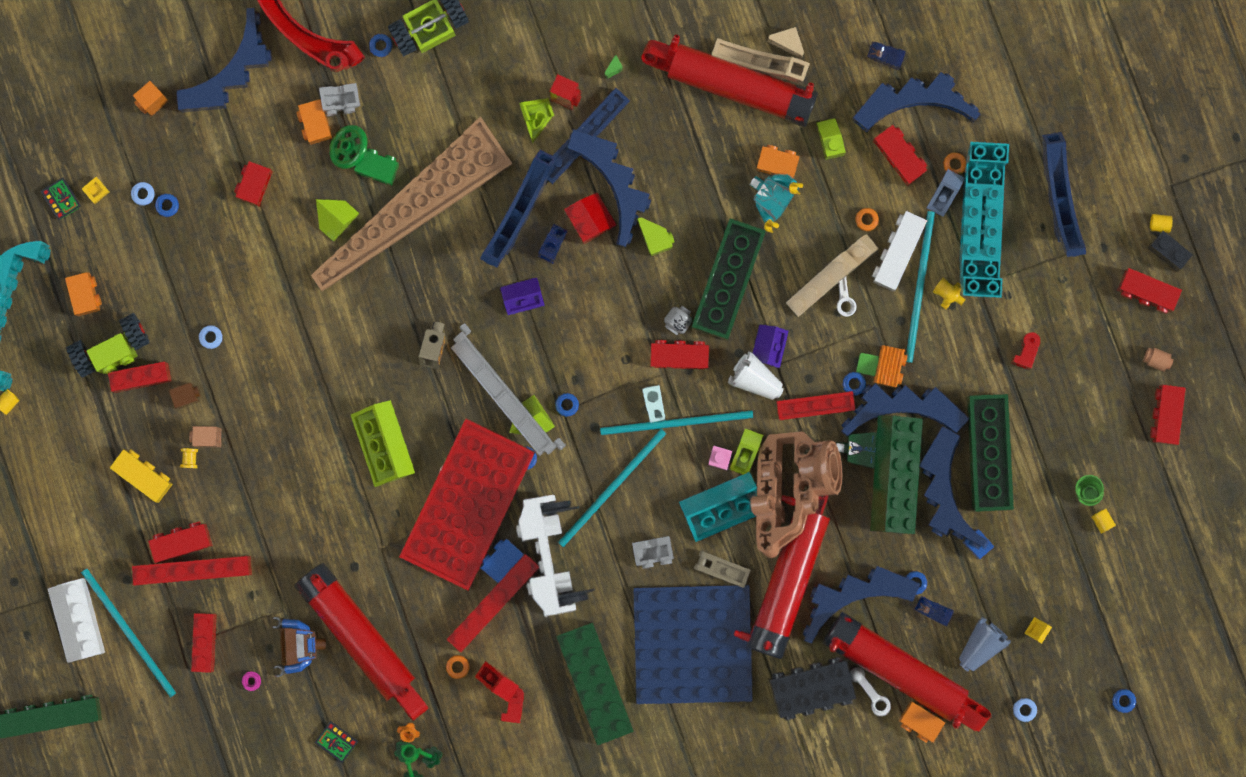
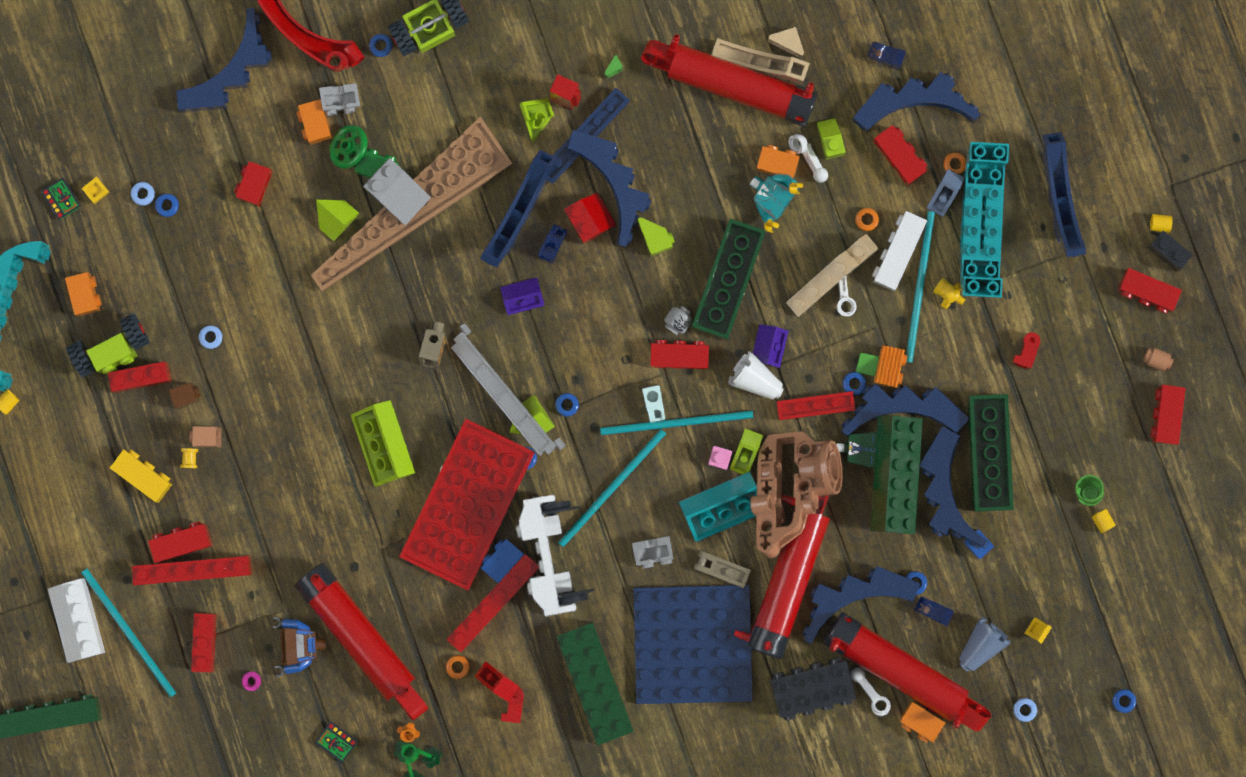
orange brick [133,81,169,116] -> none
none -> light grey slope [363,158,431,225]
none -> white piece [789,134,828,183]

